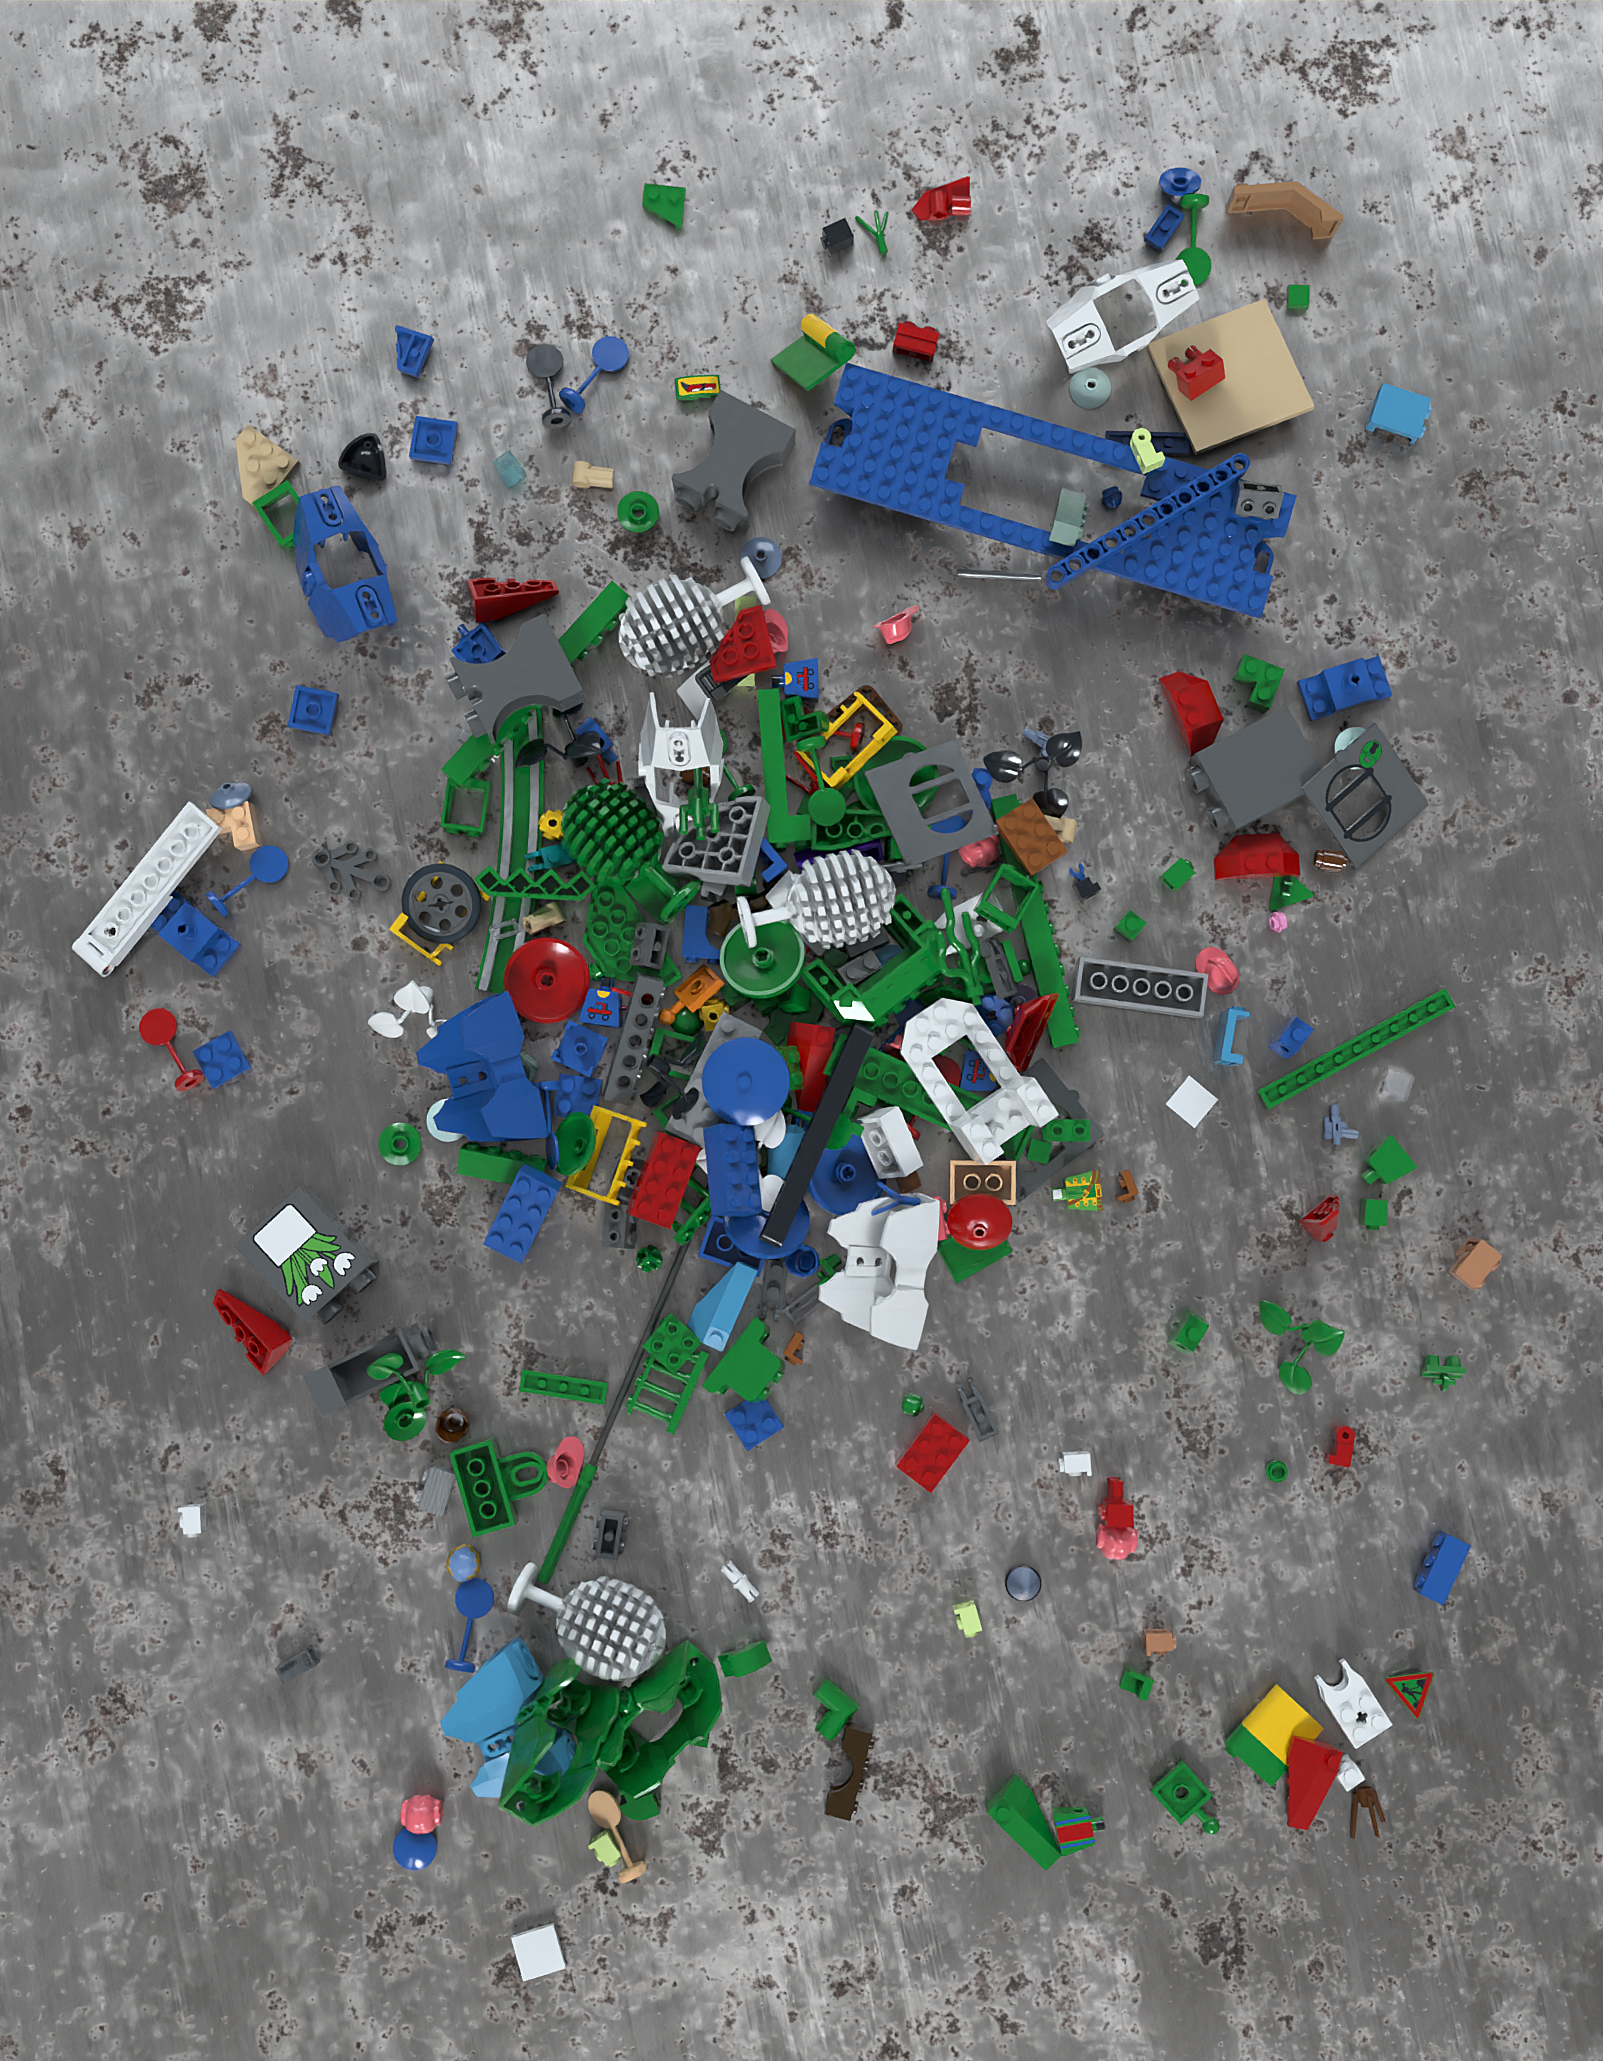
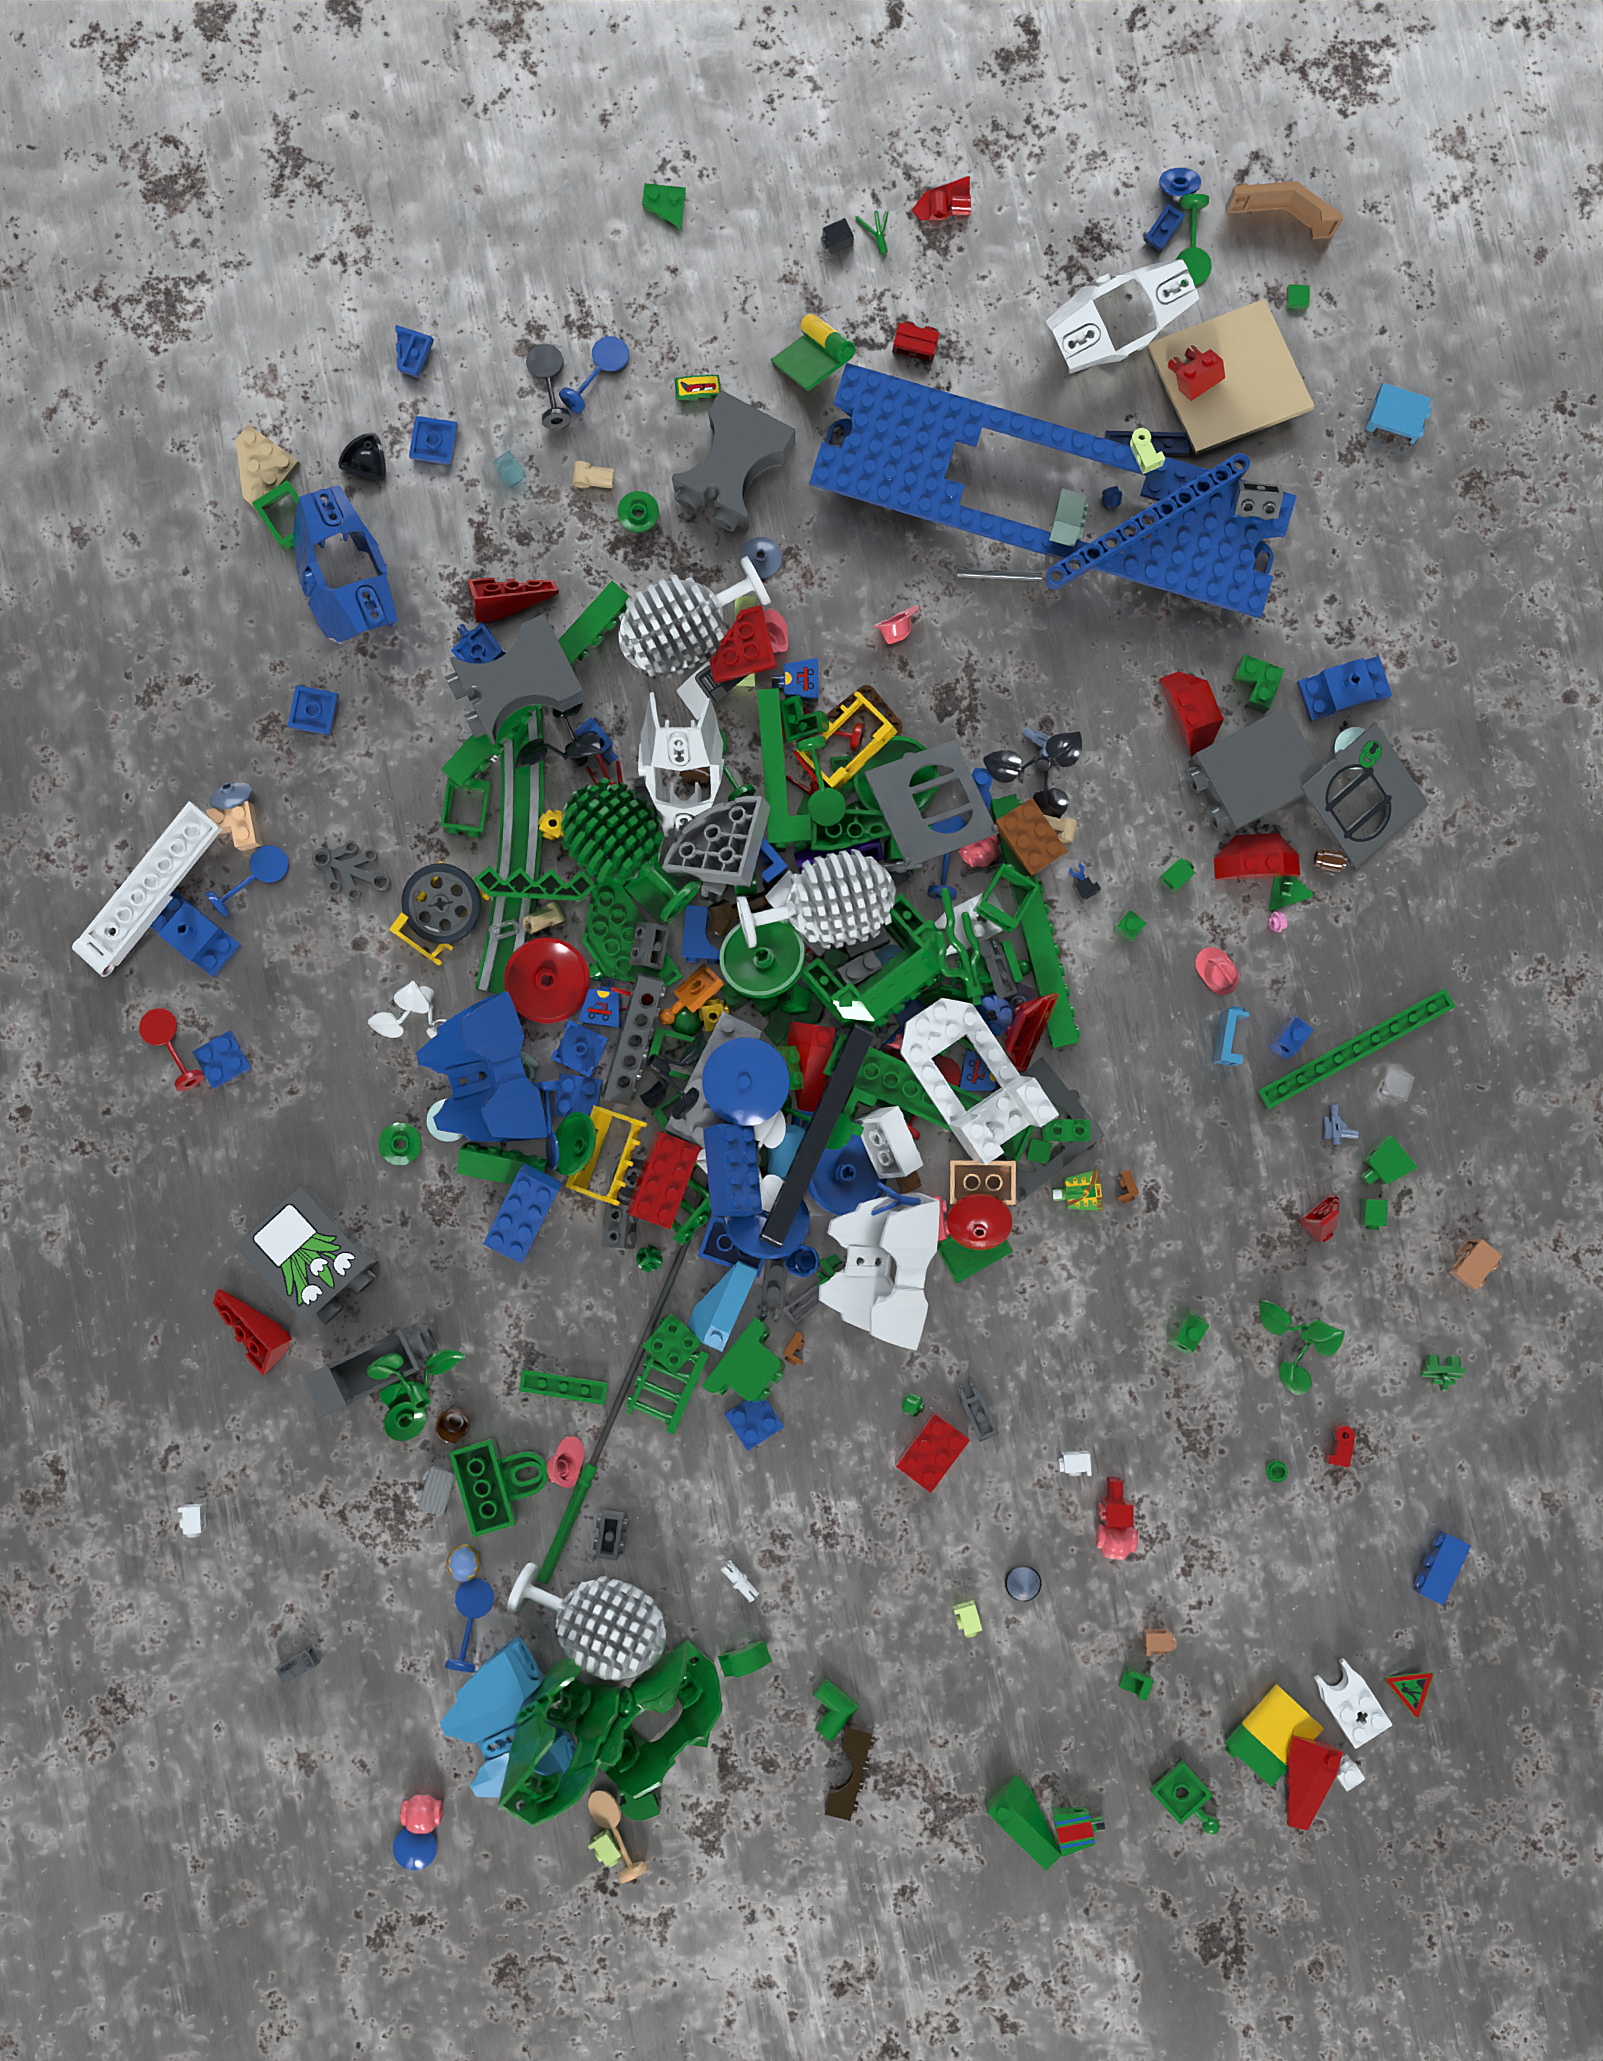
white tile [511,1923,567,1982] -> none
teal hinge [524,843,577,872] -> none
green plant [679,767,719,840] -> none
light aqua dish [1069,367,1111,409] -> none
light grey brick [1072,957,1209,1019] -> none
white sticker [1166,1076,1218,1128] -> none
reddish brown plant [1351,1786,1386,1839] -> none

